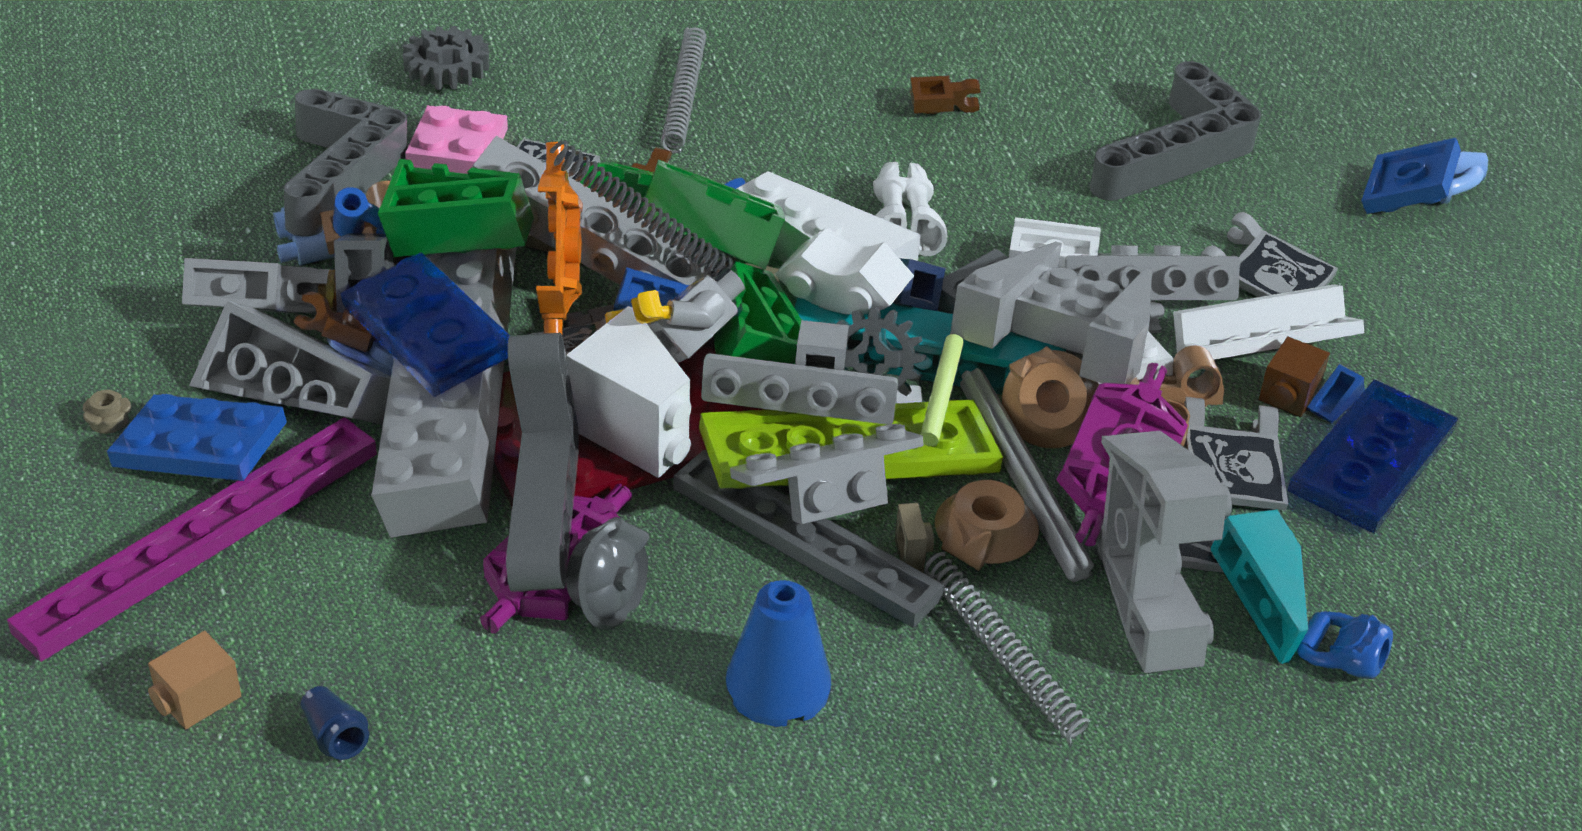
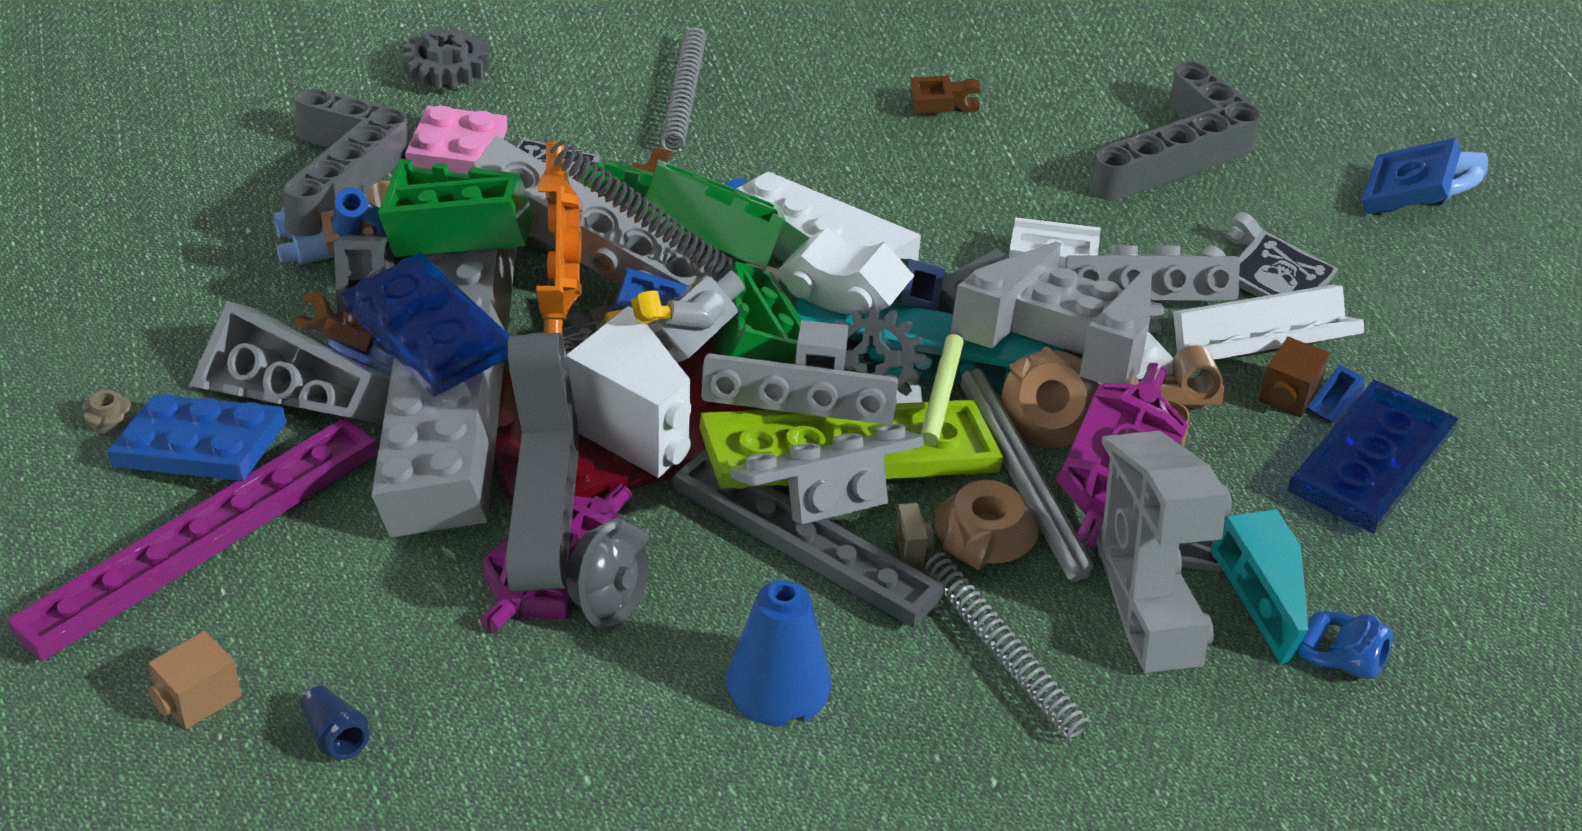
light grey plate [182,258,337,314] -> none
white piece [873,162,947,256] -> none
flag [1184,397,1288,511] -> none

